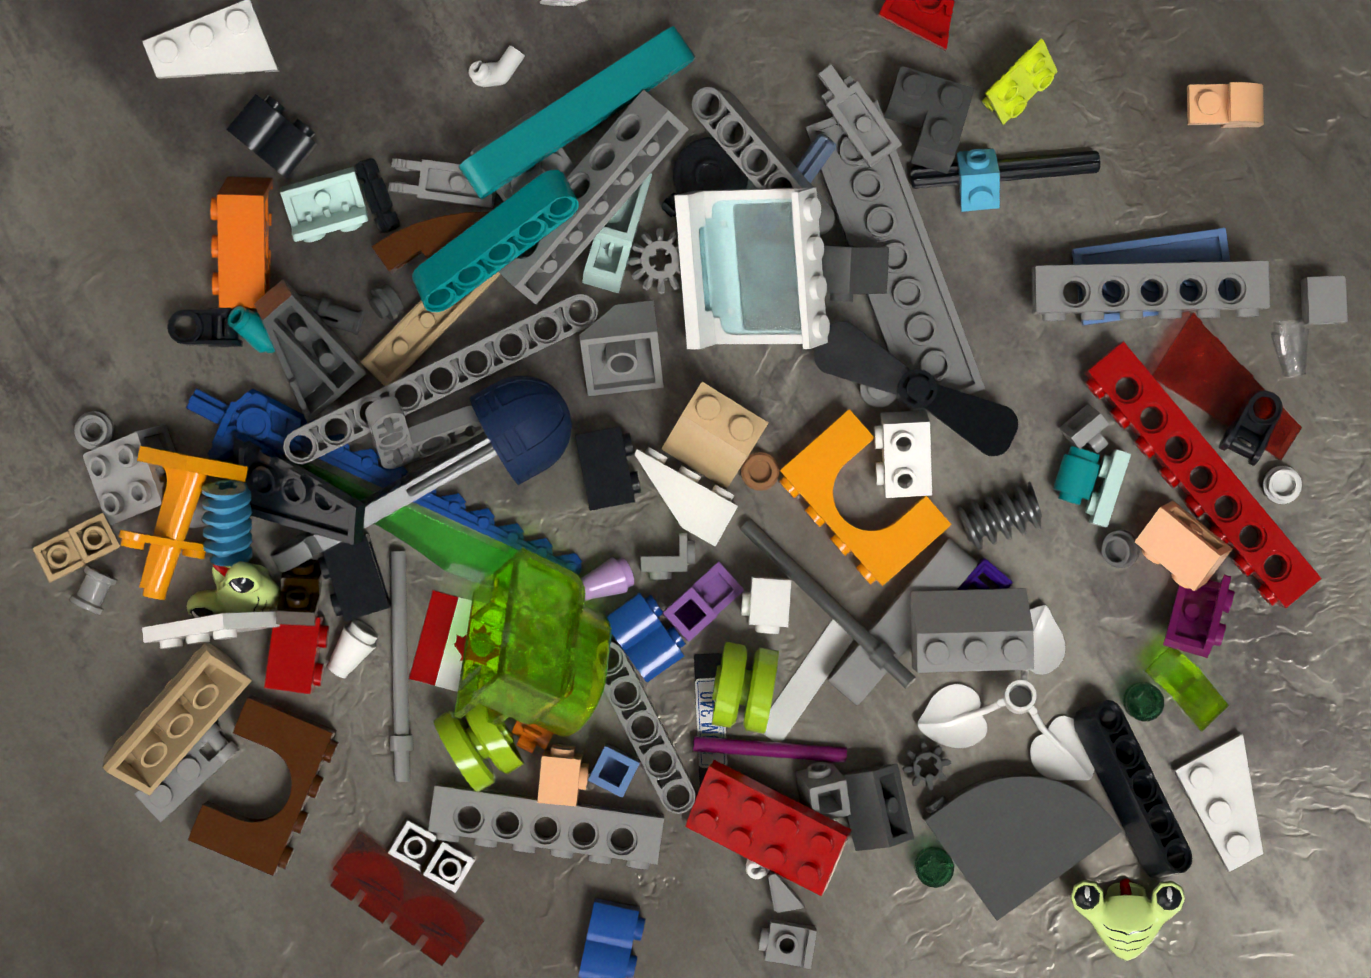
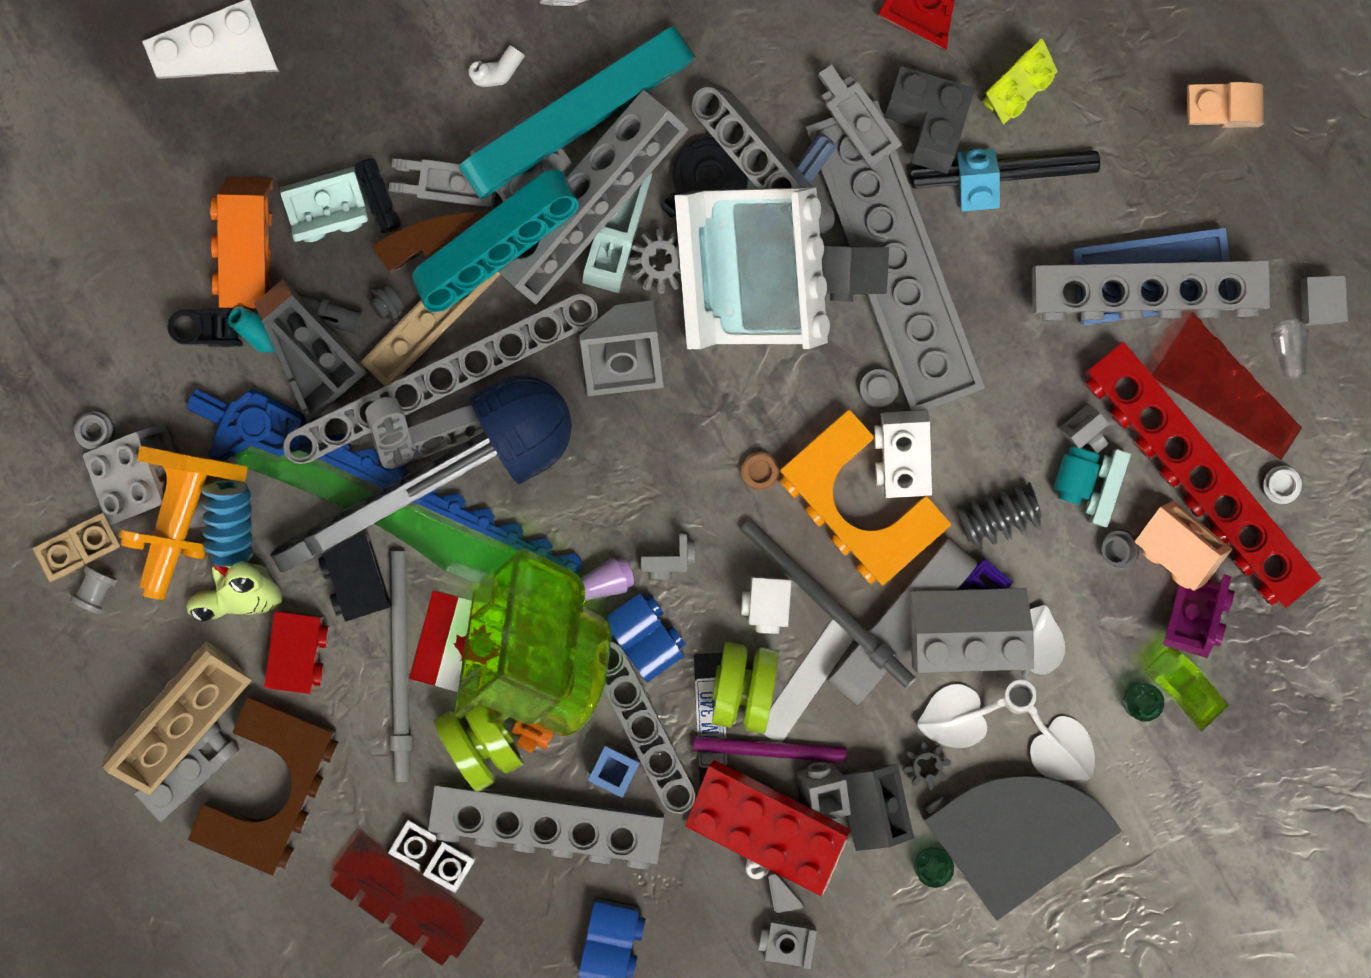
white wing [142,611,280,649] -> none
black brick [226,94,317,181] -> none
black wing [232,433,365,545] -> none
dark brown slope [276,559,323,626] -> none
white cone [327,619,379,678] -> none
light nougat brick [537,744,589,806] -> none
black brick [575,426,641,511] -> none
white slope [635,447,738,546] -> none
tan slope [662,382,768,489] -> none
medium lavender brick [662,562,744,642] -> none
black piece [814,321,1018,457] -> none
yellowish green head [1071,878,1185,961] -> none
black beam [1074,700,1192,879] -> none
white wing [1173,733,1263,872] -> none
black piece [1219,390,1283,466] -> none

